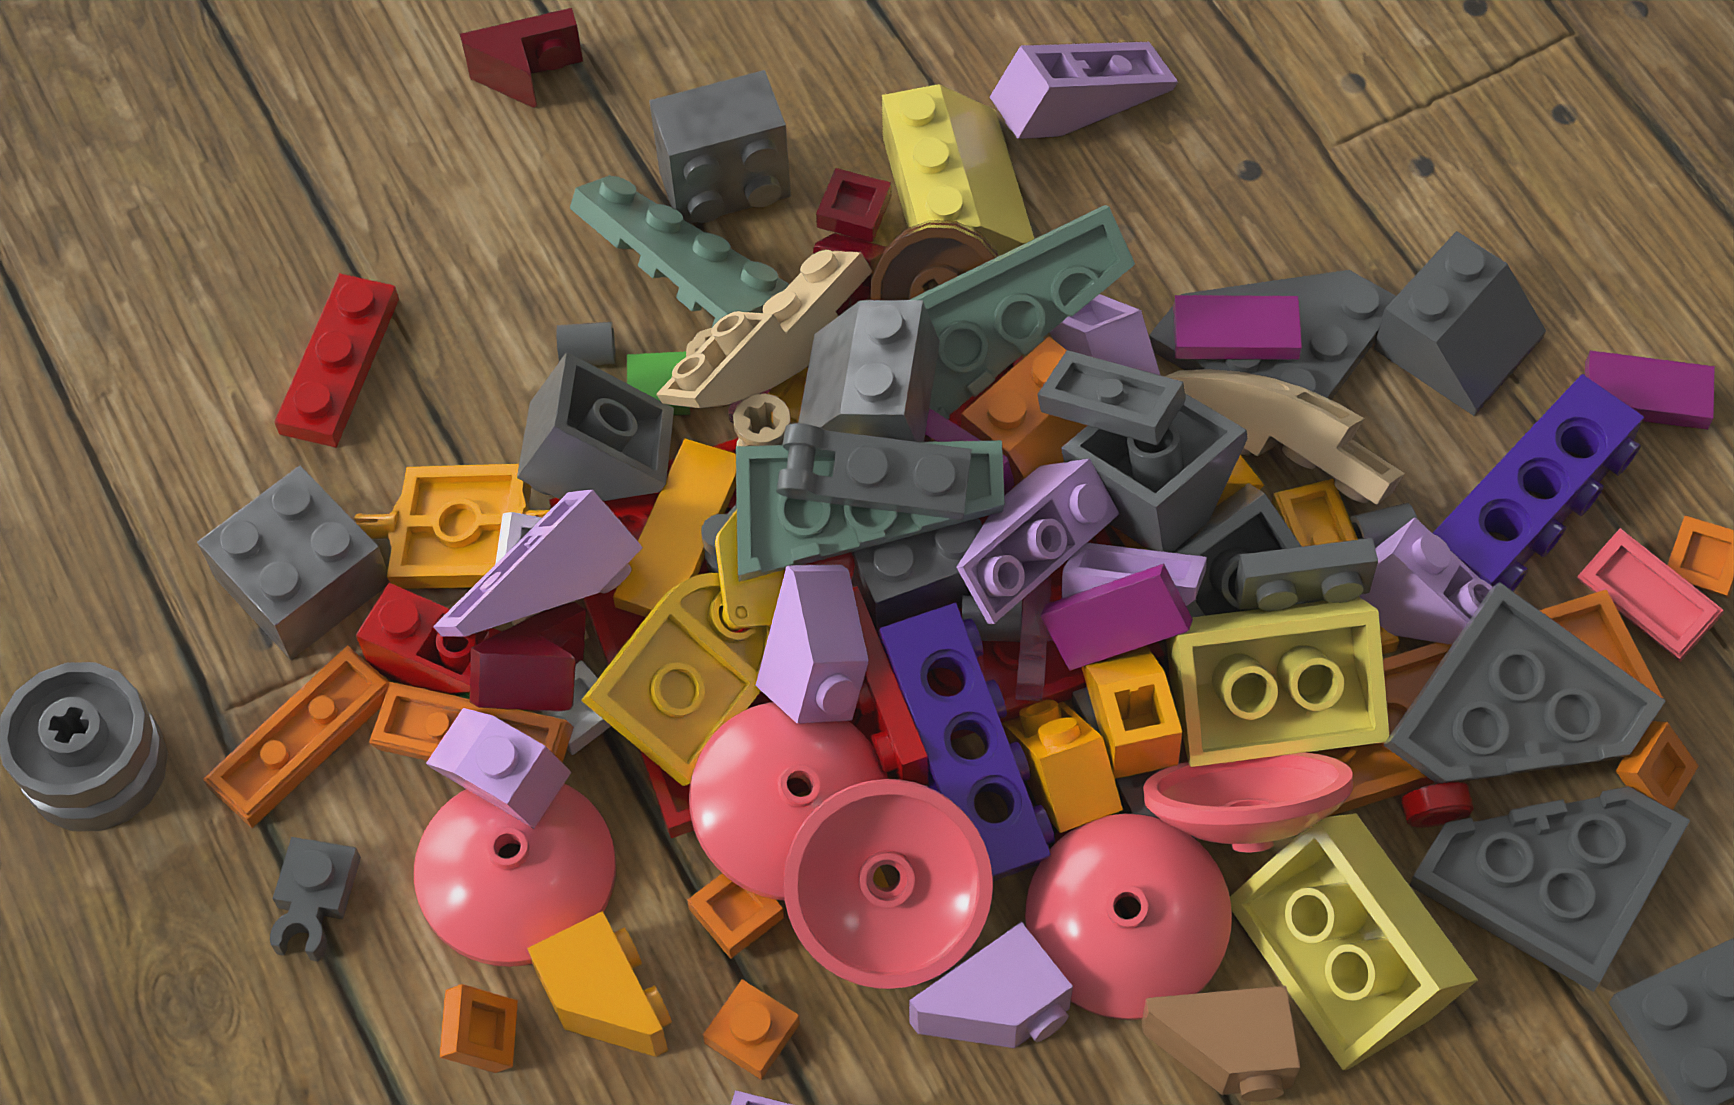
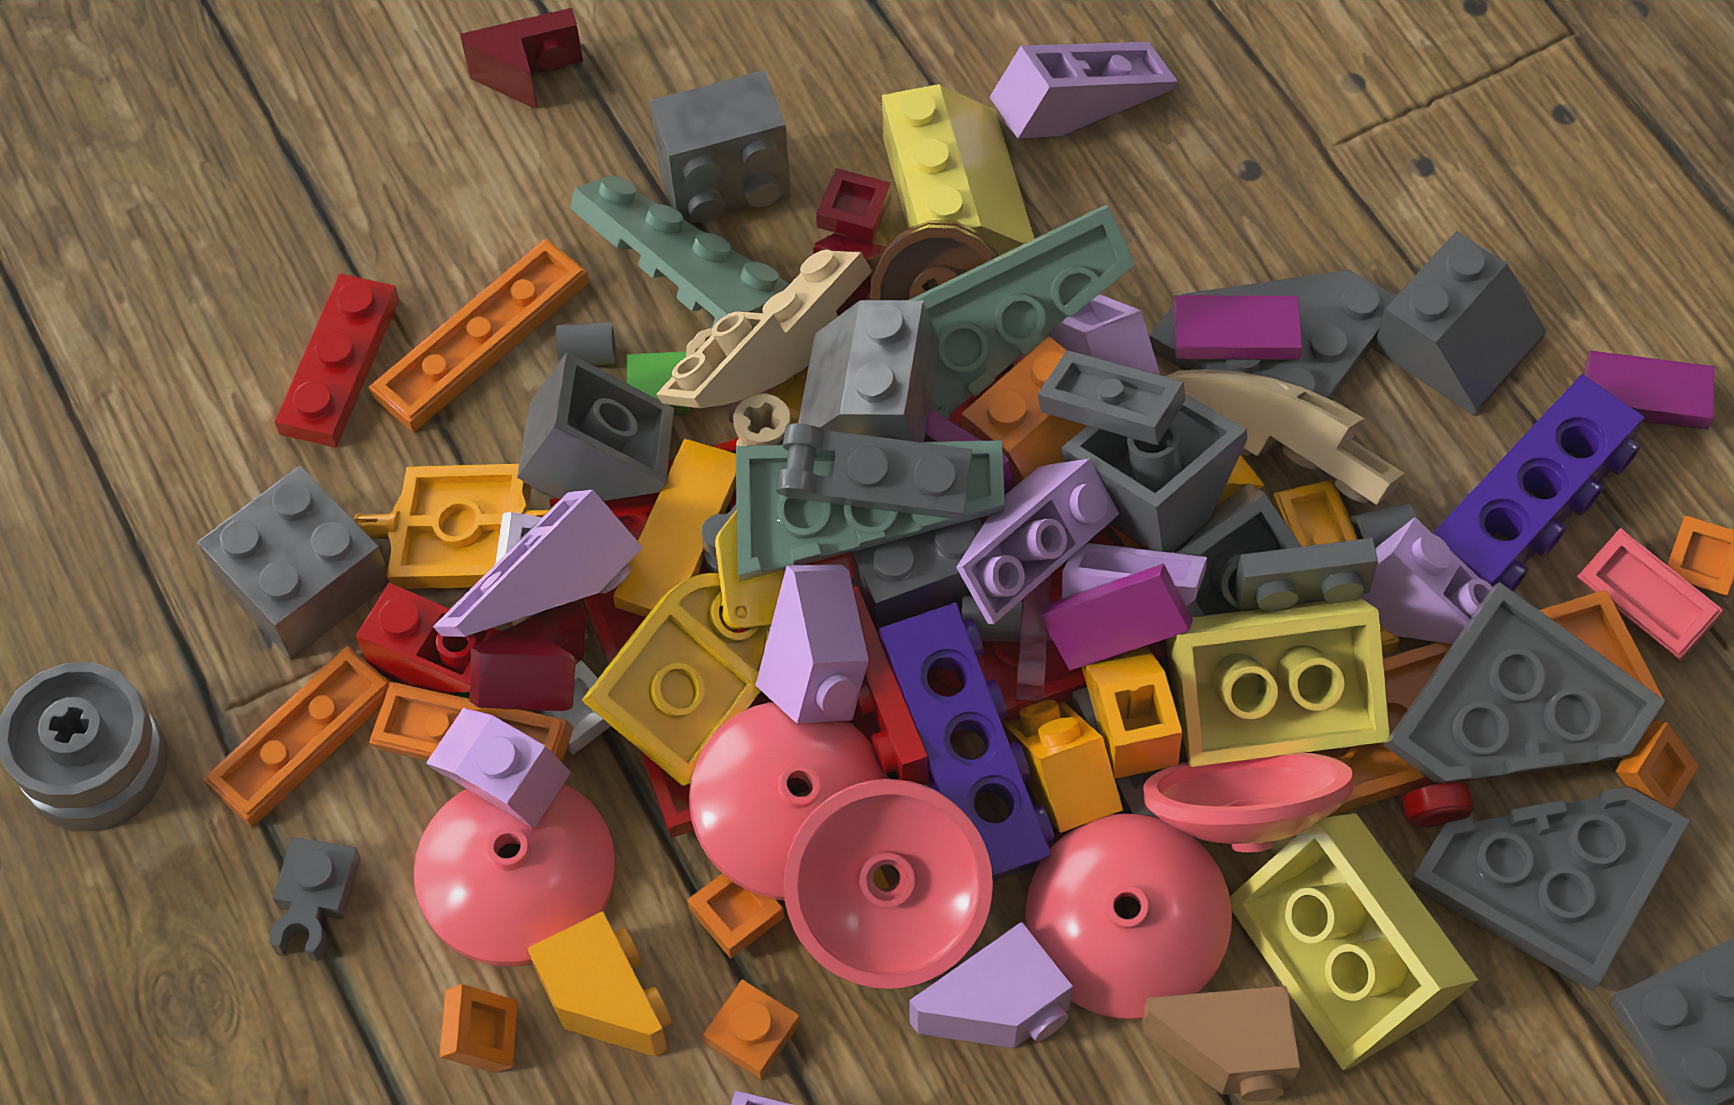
none -> orange tile [369,238,589,433]

